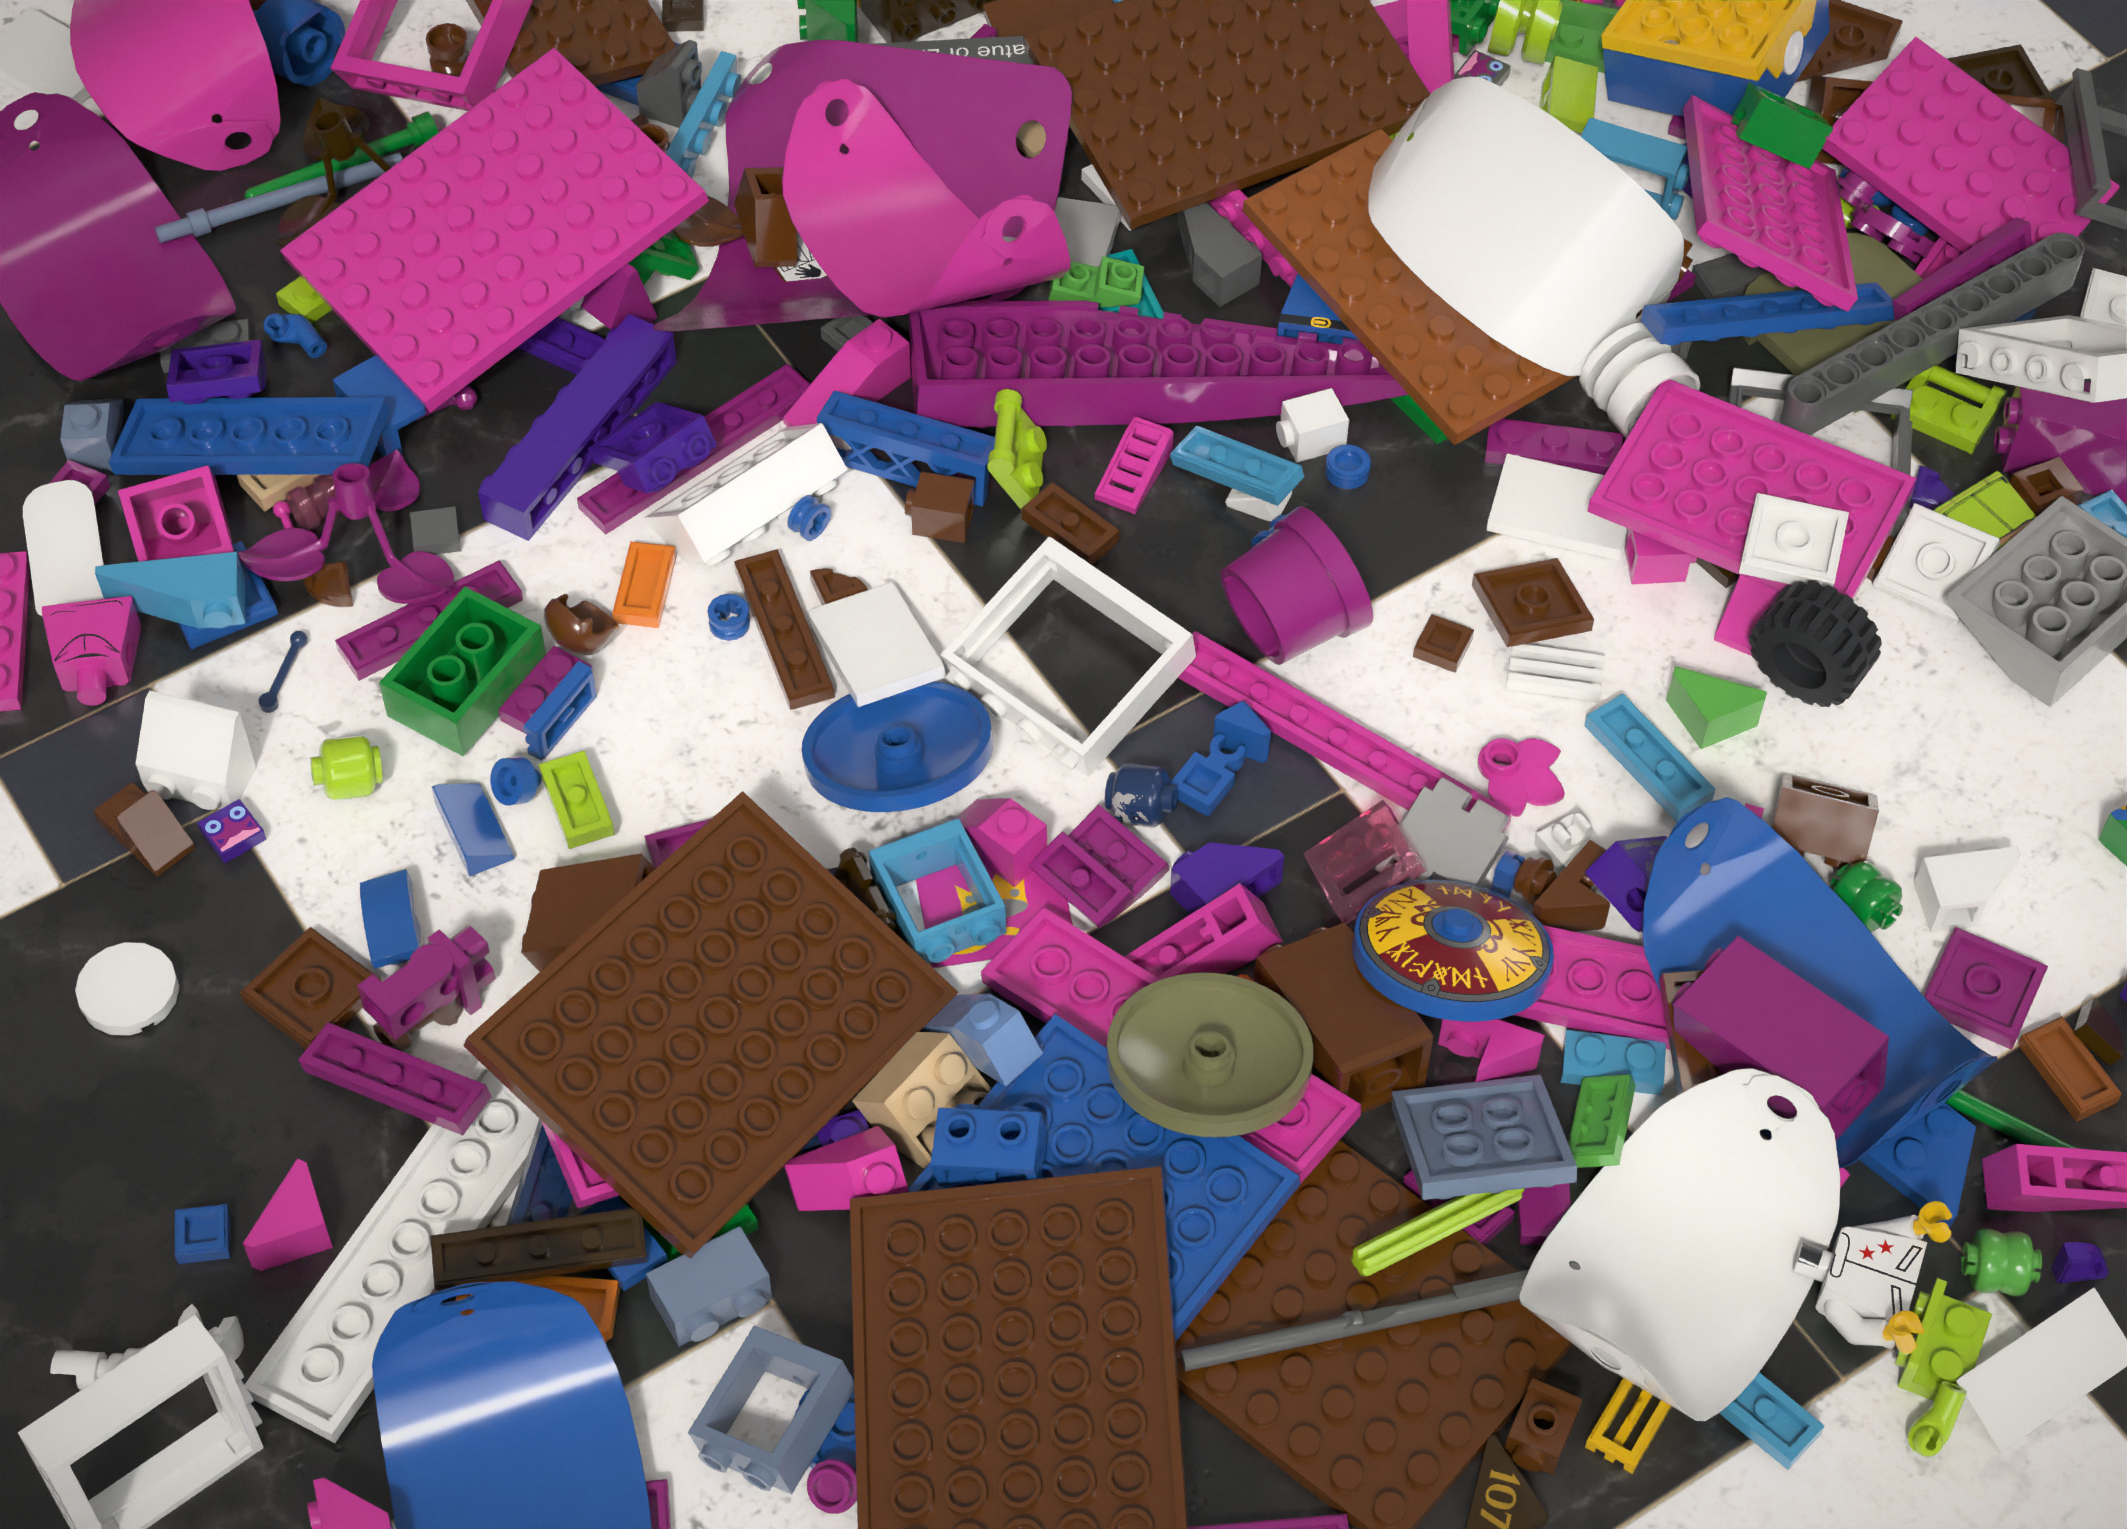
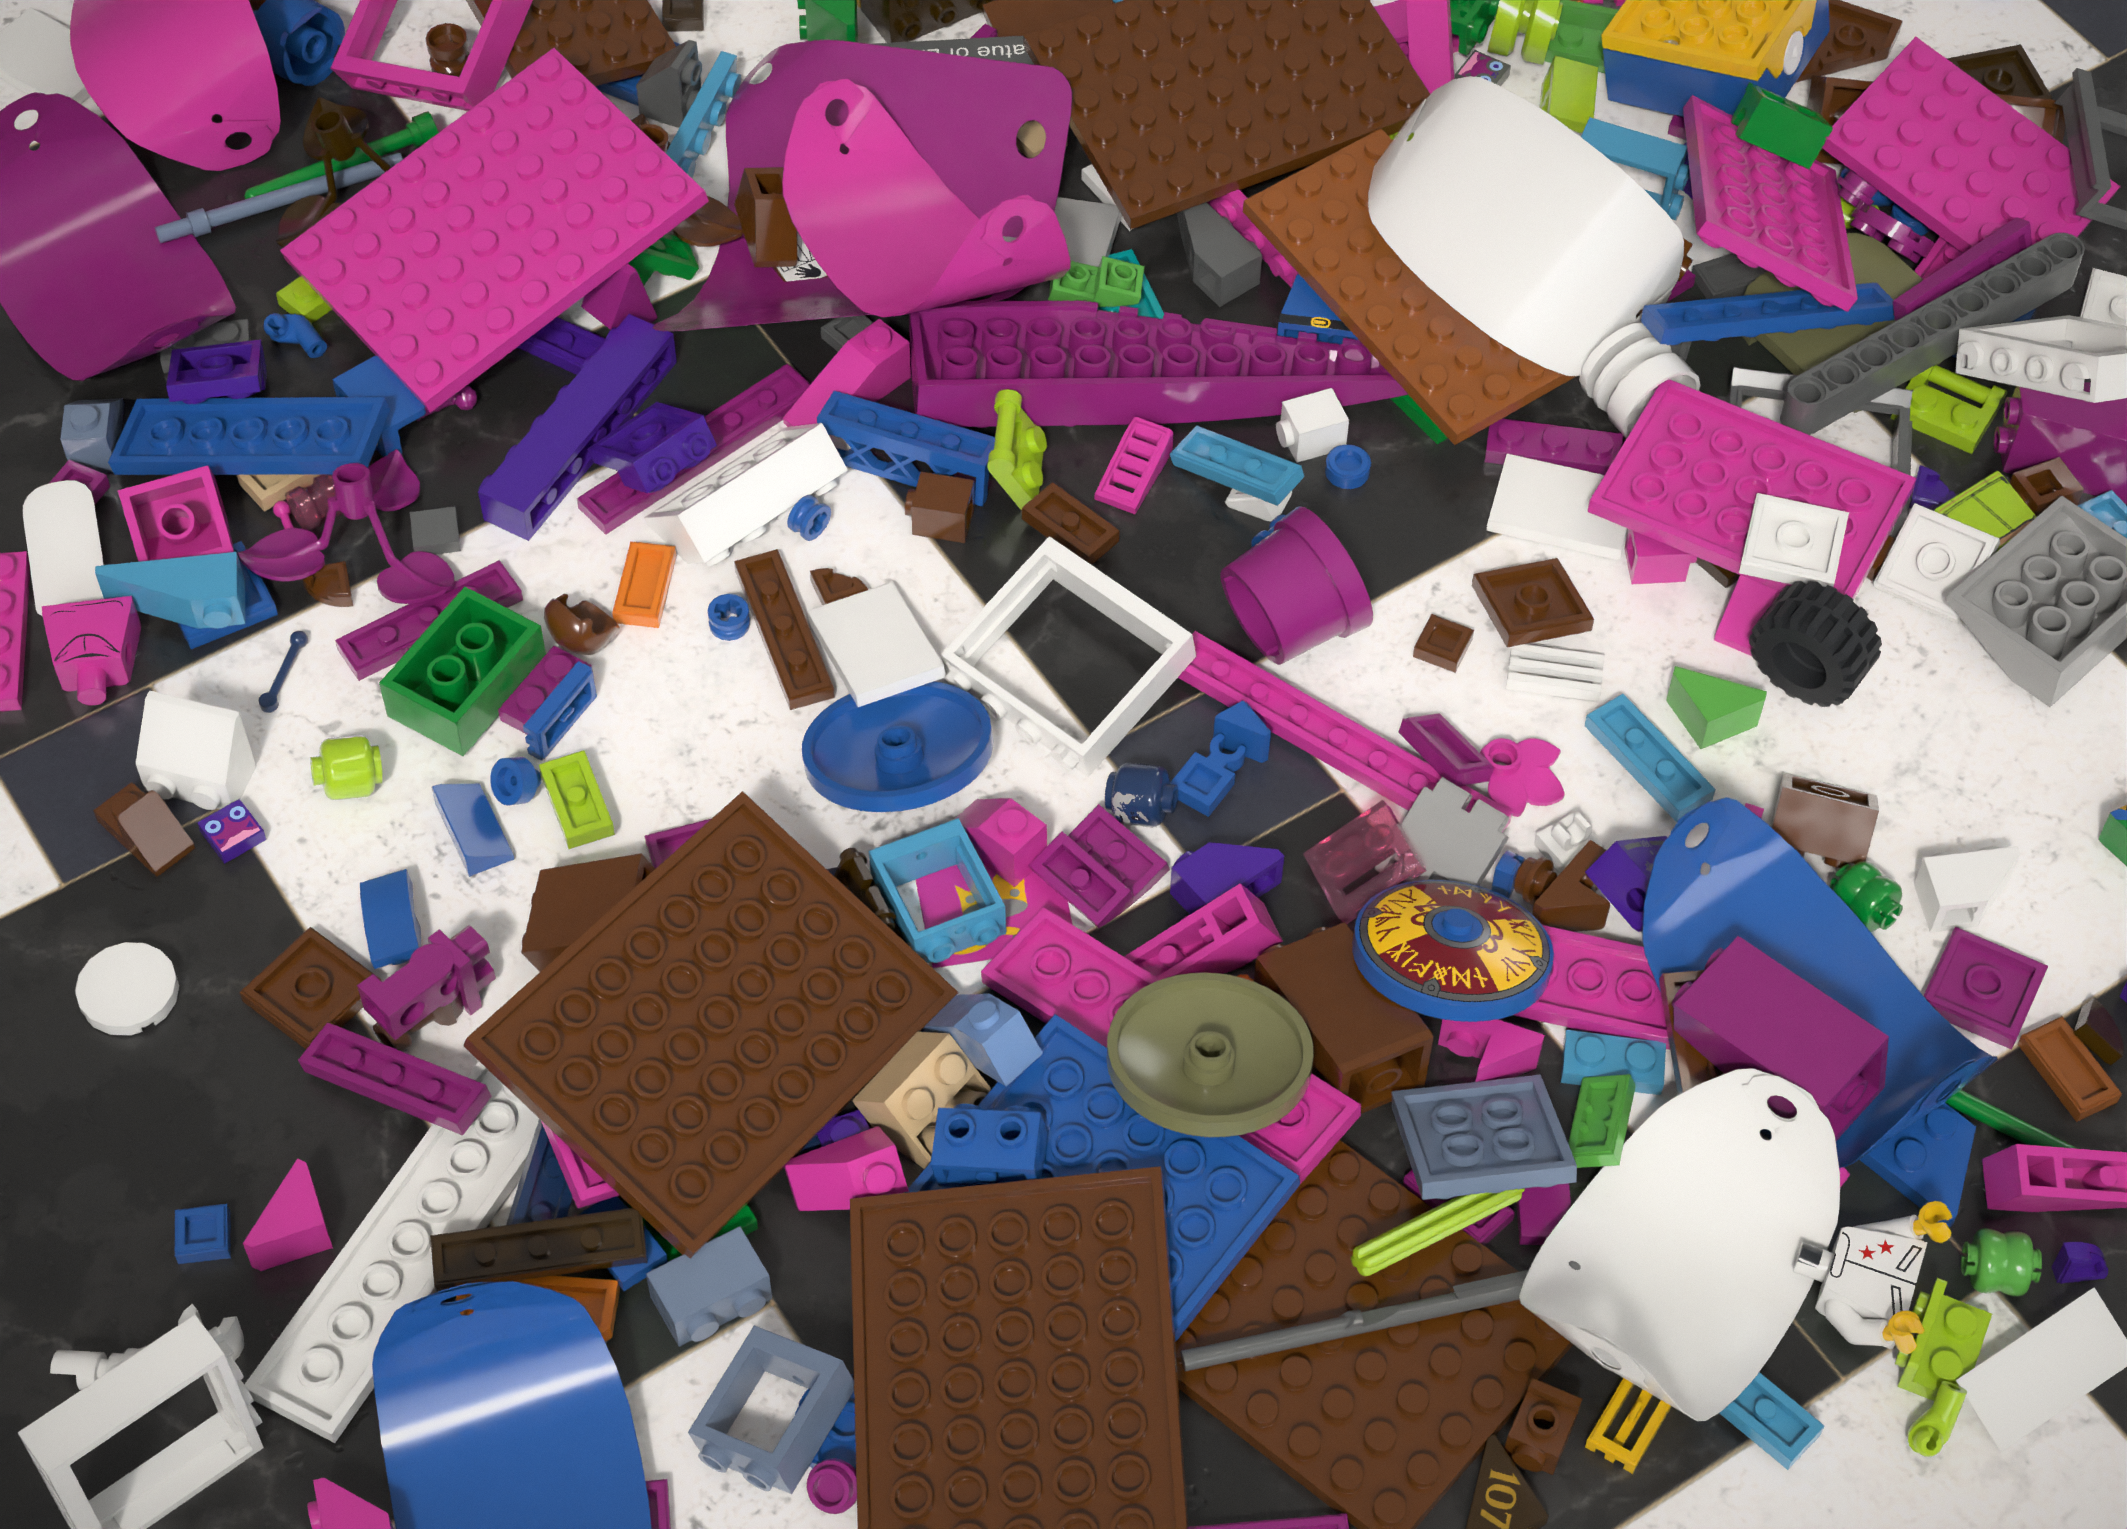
none -> magenta tile [1398,713,1494,786]

